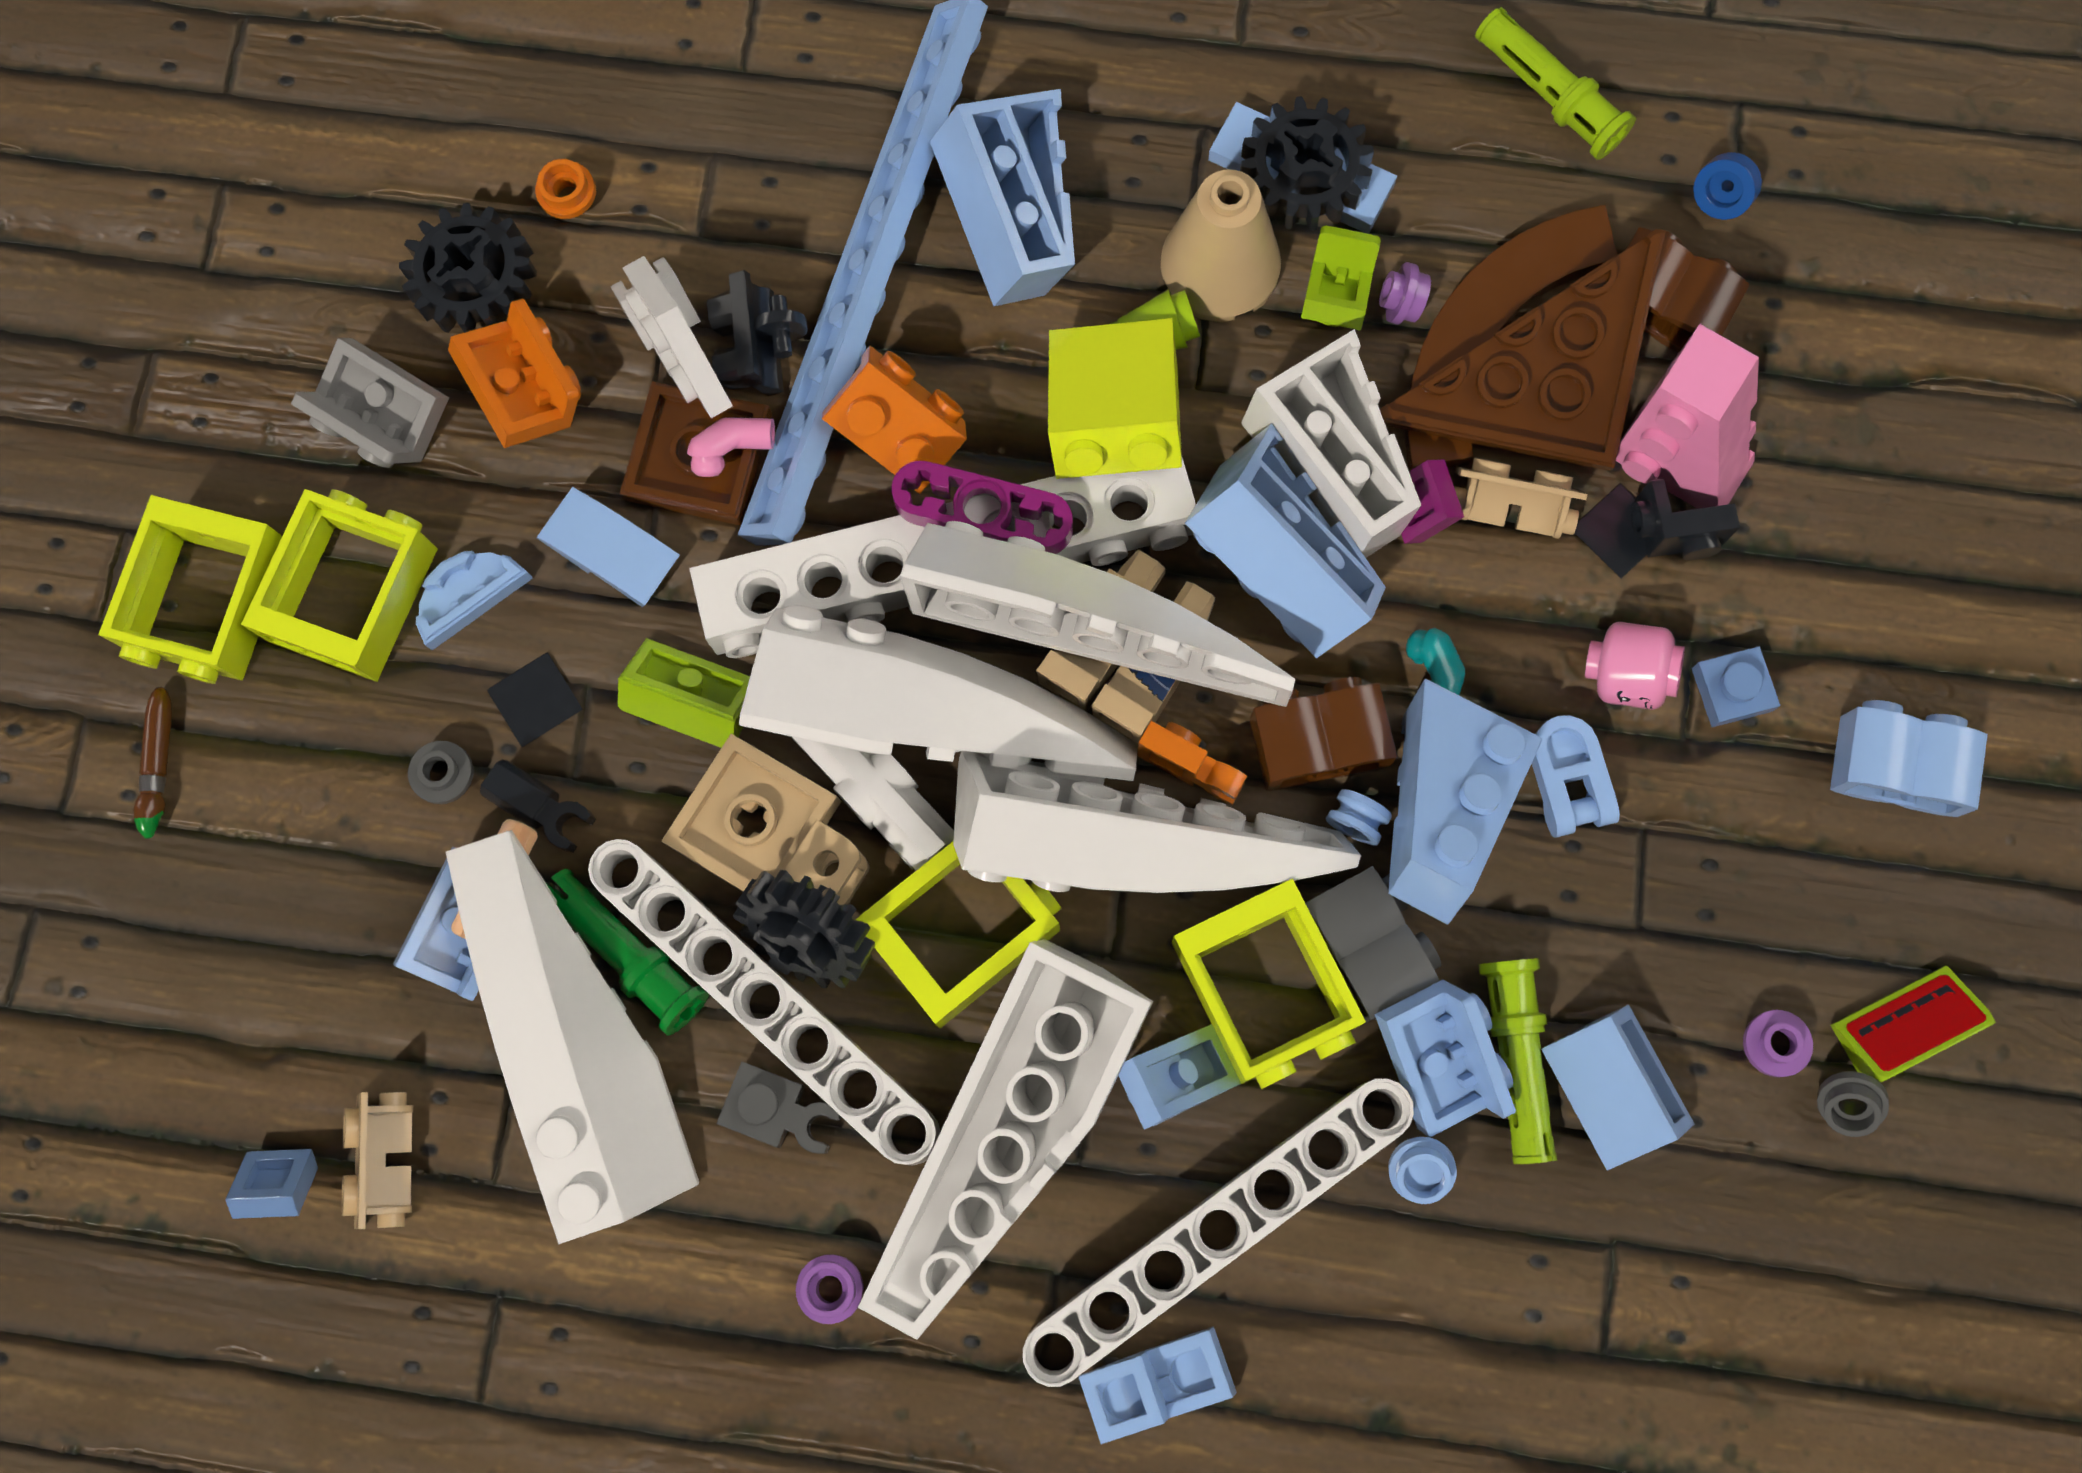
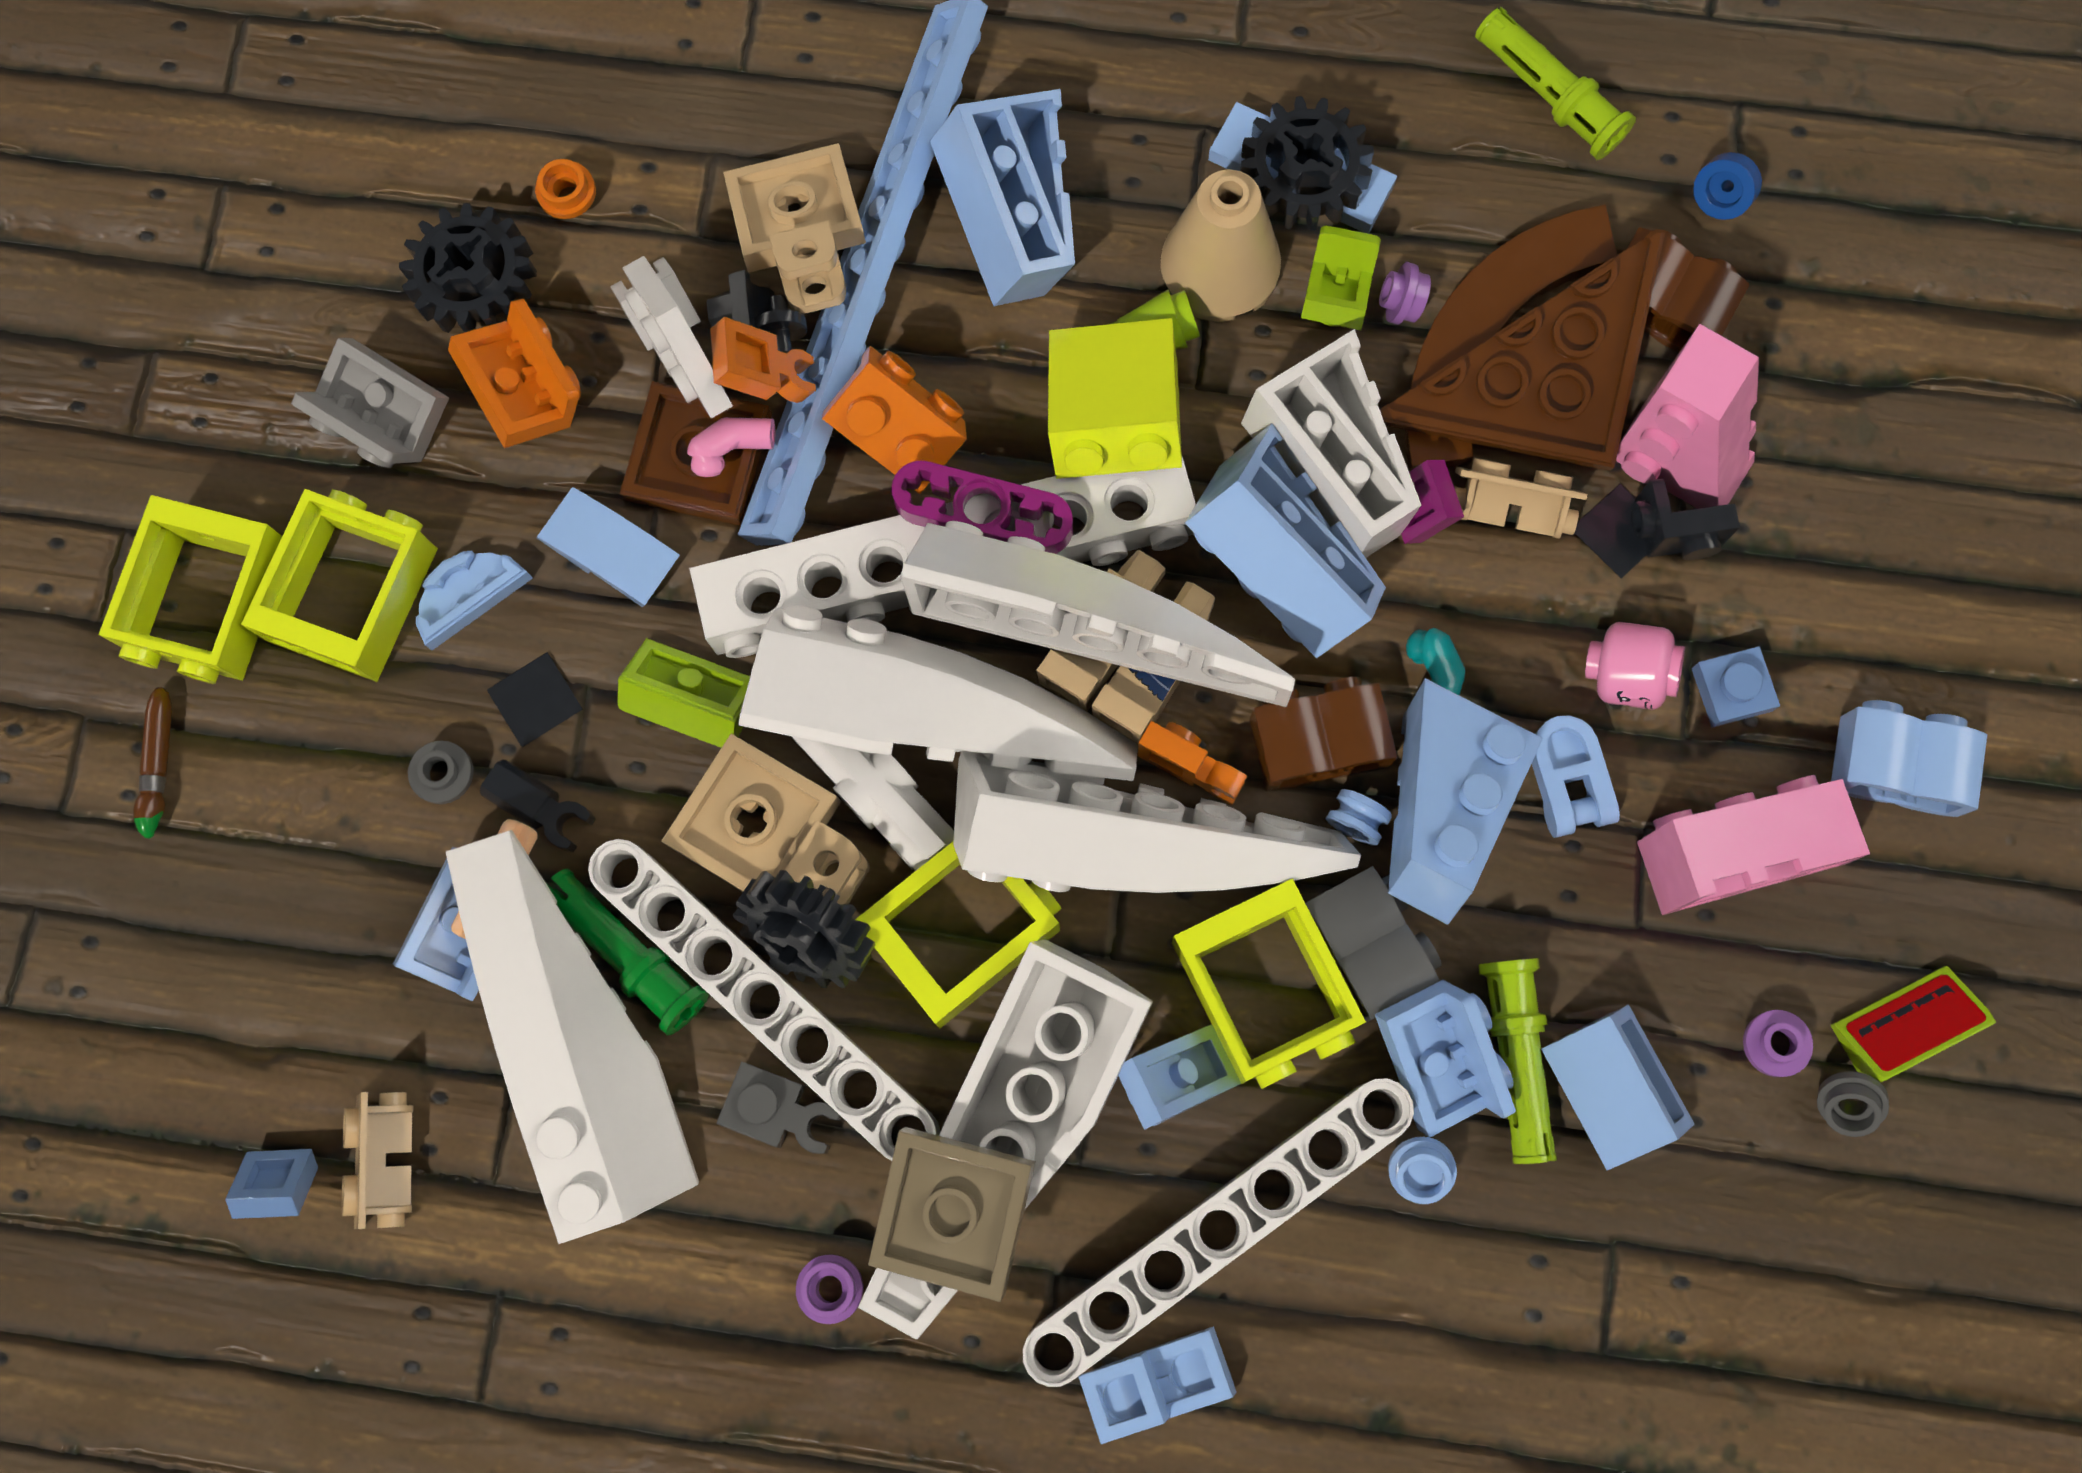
none -> orange plate [710,317,816,403]
none -> tan plate [723,143,866,314]
none -> dark tan plate [868,1127,1036,1302]
none -> bright pink wedge [1637,775,1870,915]

